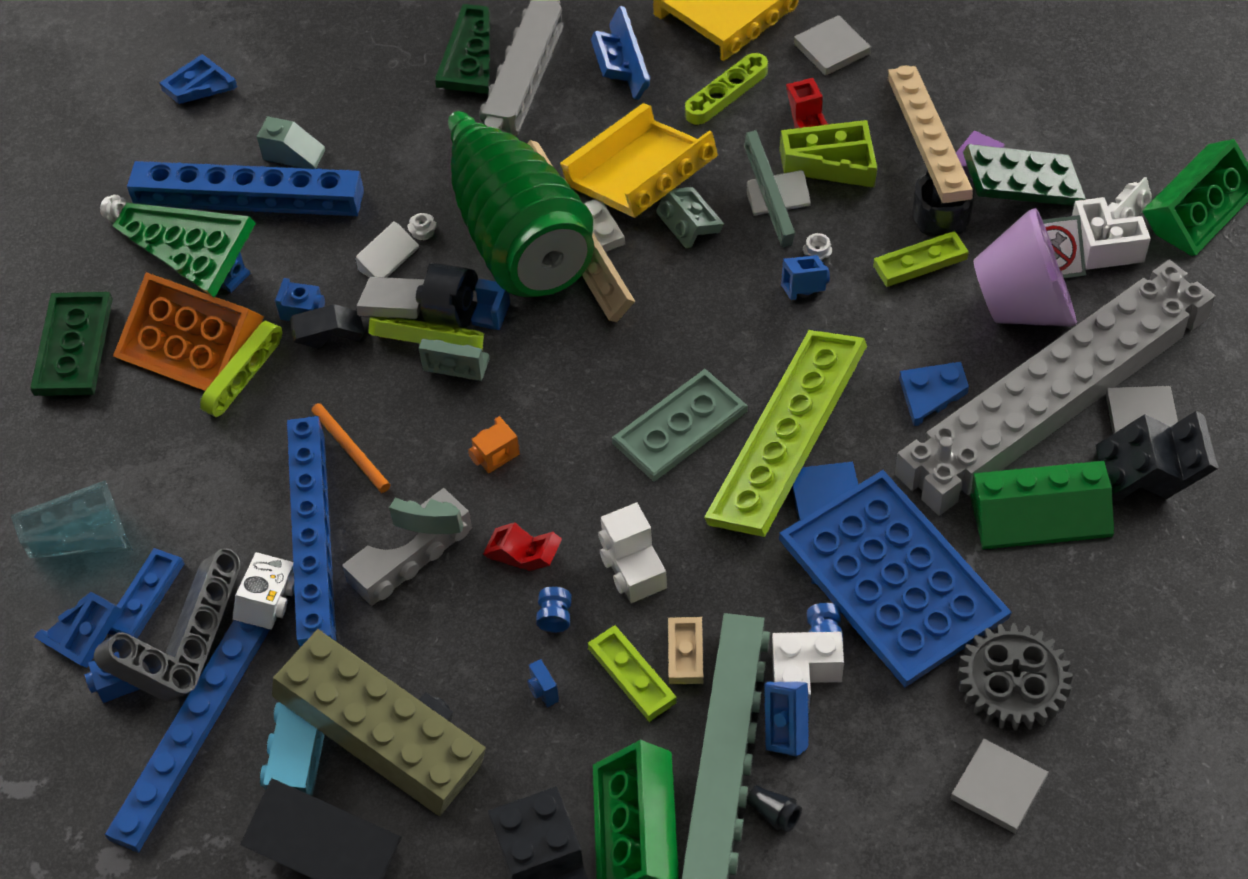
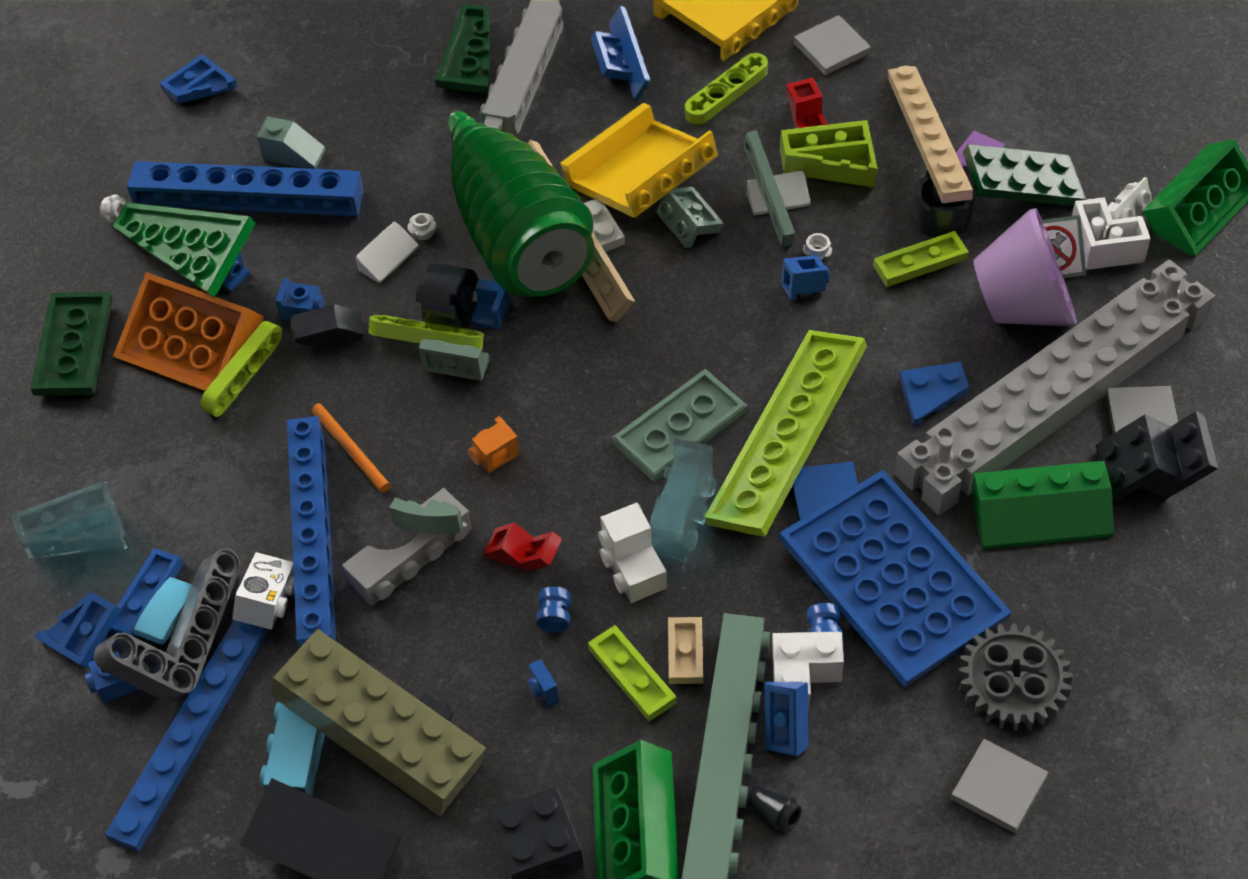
light grey tile [357,277,424,319] -> none
none -> medium azure slope [134,577,192,645]
none -> clear light blue wedge [649,438,717,562]

